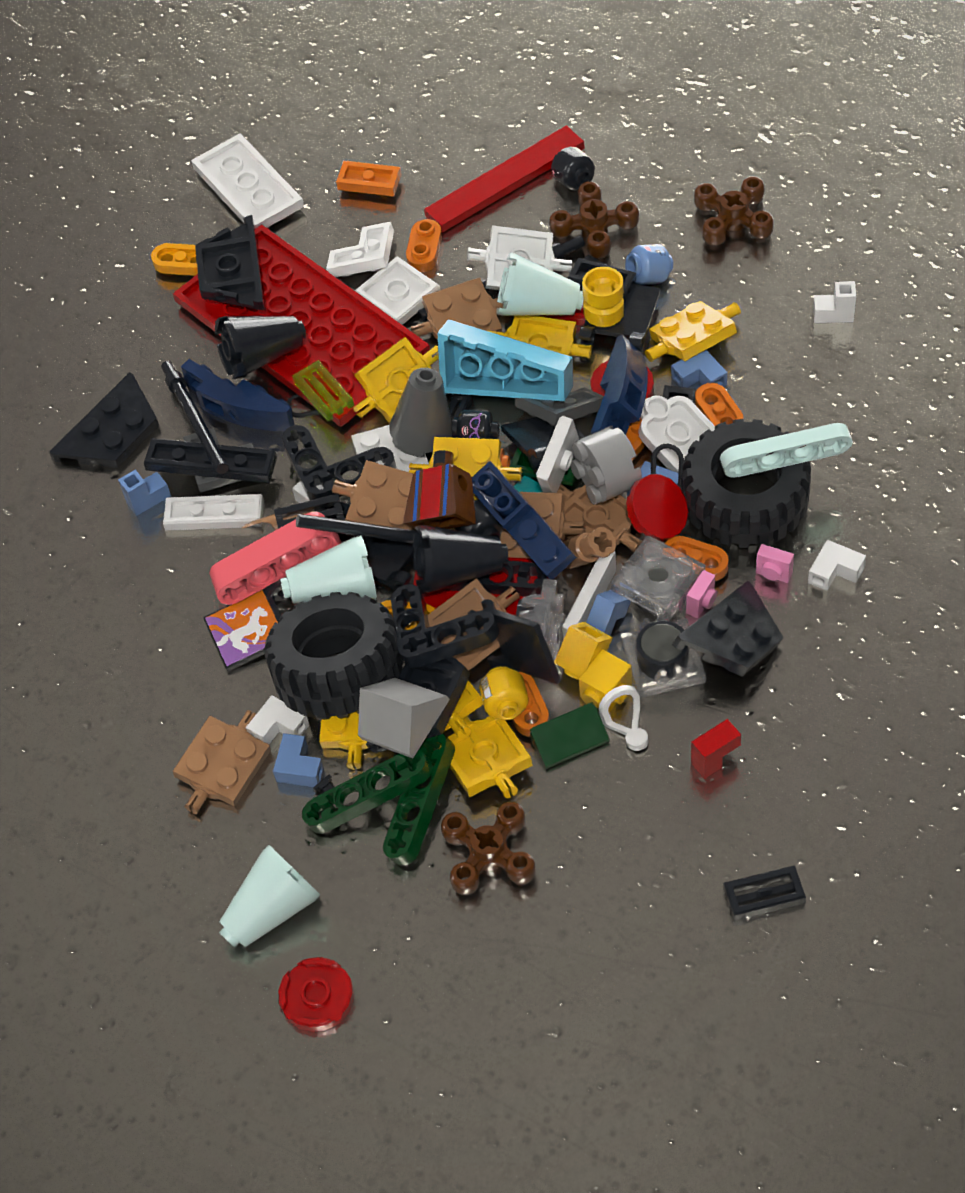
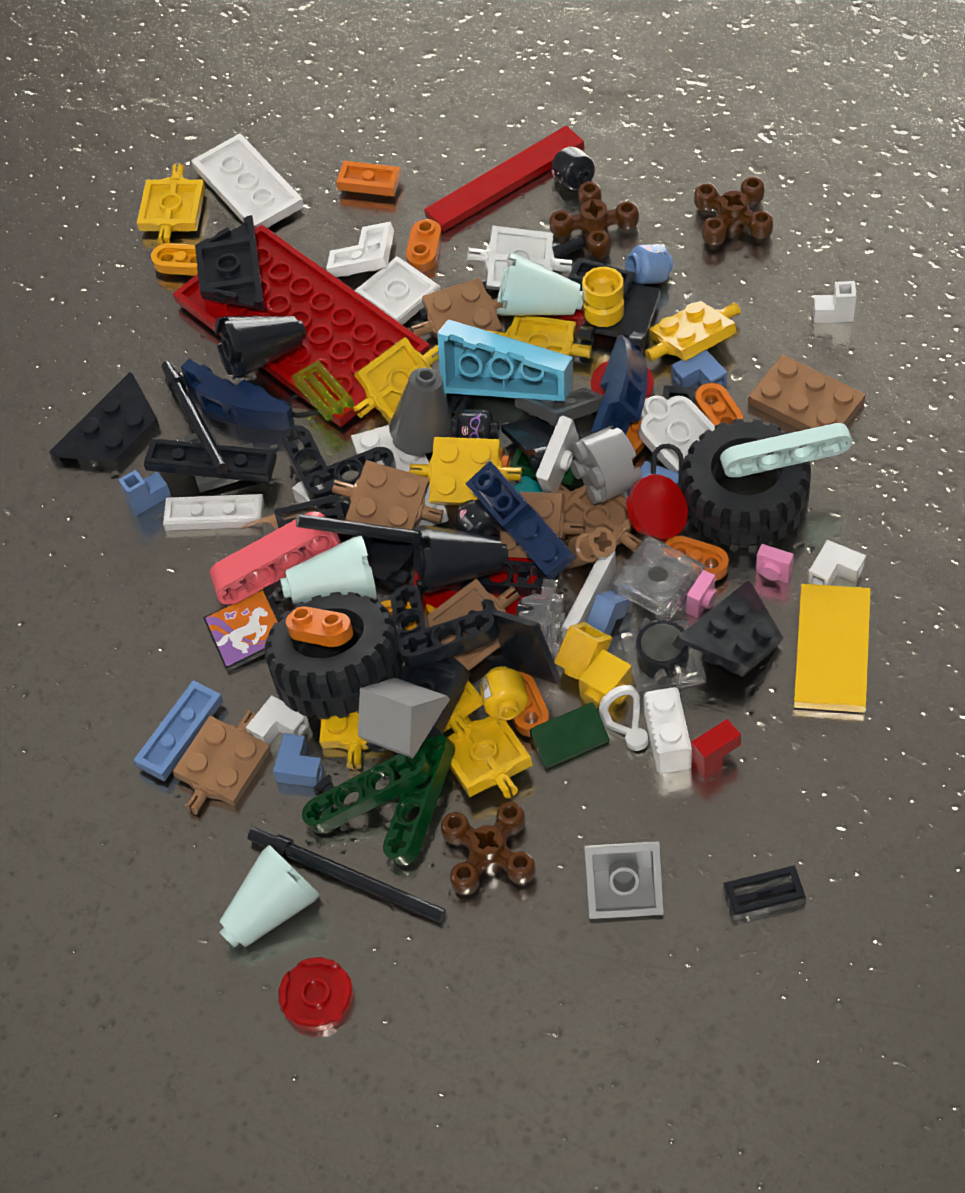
reddish brown torso [403,450,476,529] -> none
none -> medium blue plate [133,680,223,781]
none -> yellow plate [137,163,206,245]
none -> black bar [247,827,446,923]
none -> orange plate [285,606,353,647]
none -> light grey slope [585,841,664,919]
none -> white brick [644,687,692,774]
none -> medium nougat plate [748,354,866,431]
none -> yellow tile [794,584,871,713]

